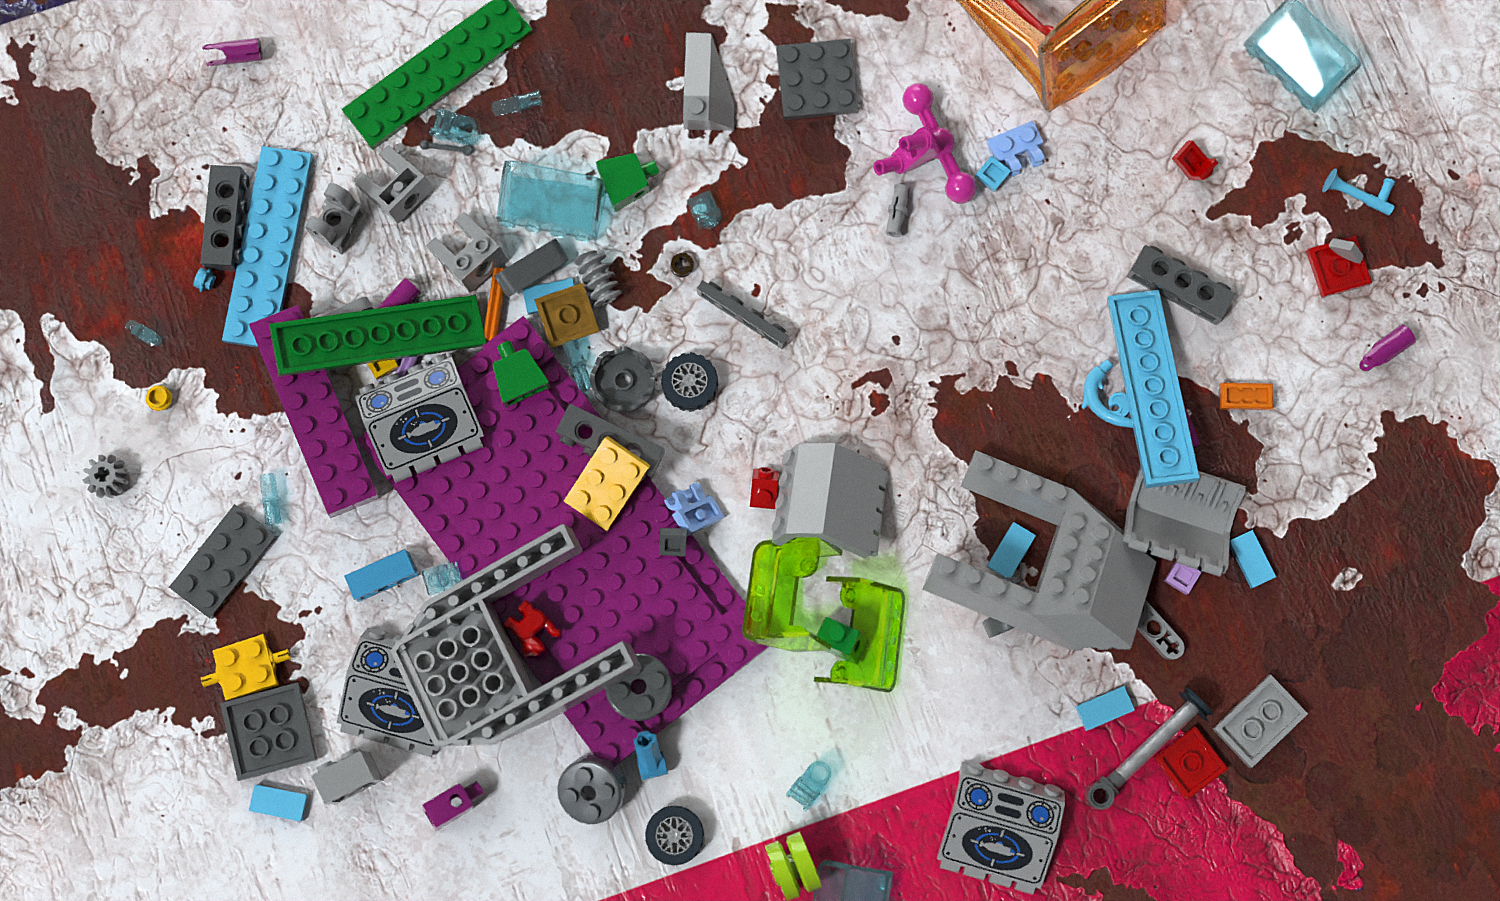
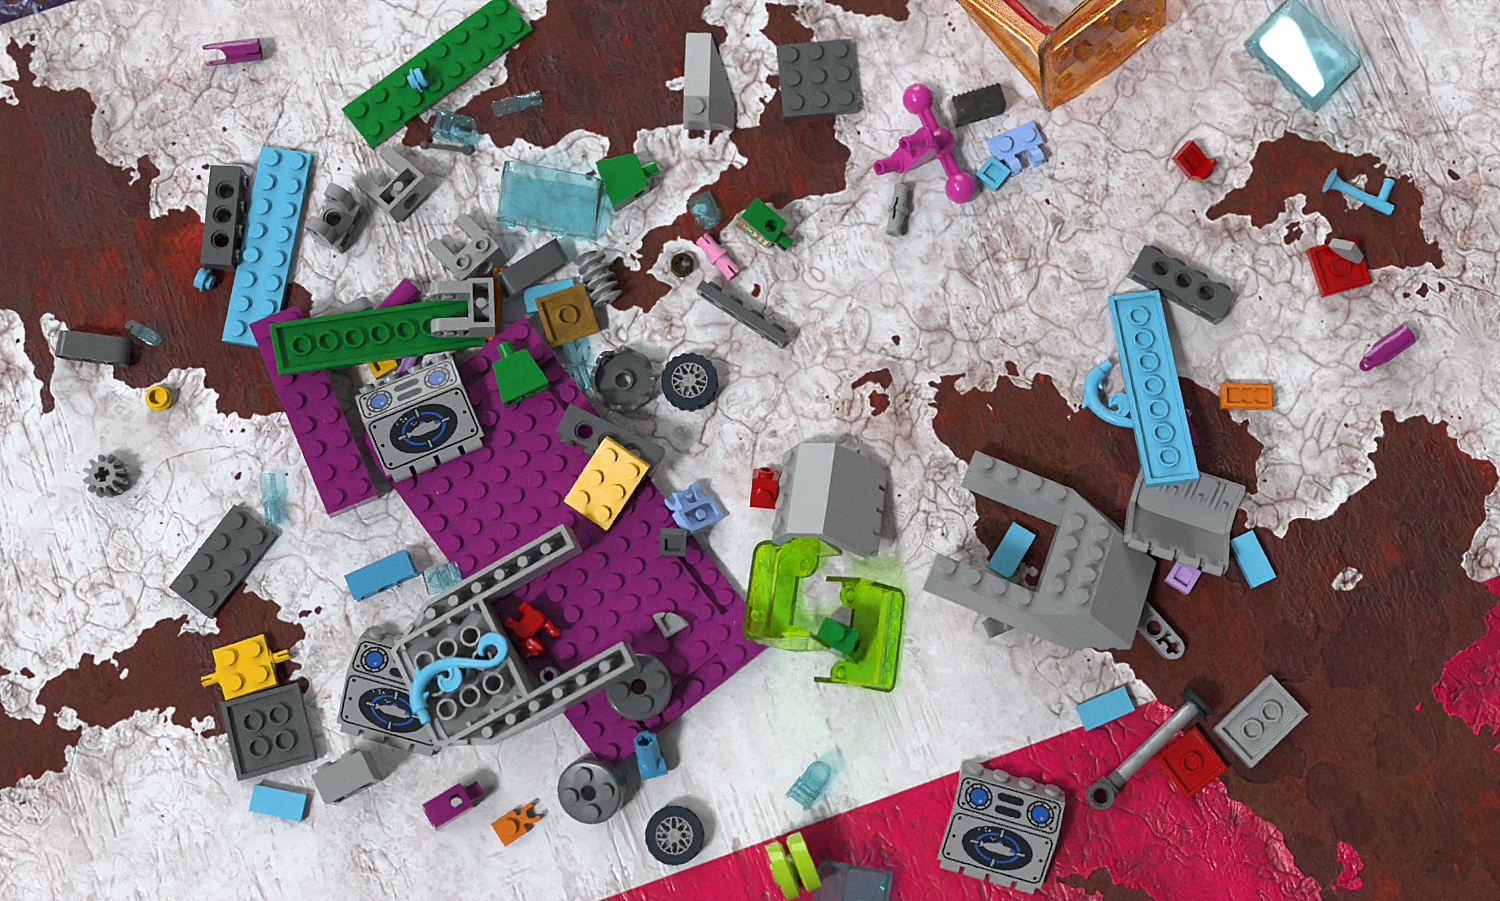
none -> dark grey beam [54,330,133,367]
none -> medium azure plate [407,67,429,92]
none -> medium azure plant [409,632,509,725]
none -> light grey brick [430,278,495,338]
none -> orange plate [491,803,542,847]
none -> dark grey pin [540,667,561,685]
none -> light grey tile [653,612,689,639]
none -> bright pink pin [696,233,741,281]
none -> green torso [735,197,794,252]
none -> clear smoke brick [949,82,1007,128]

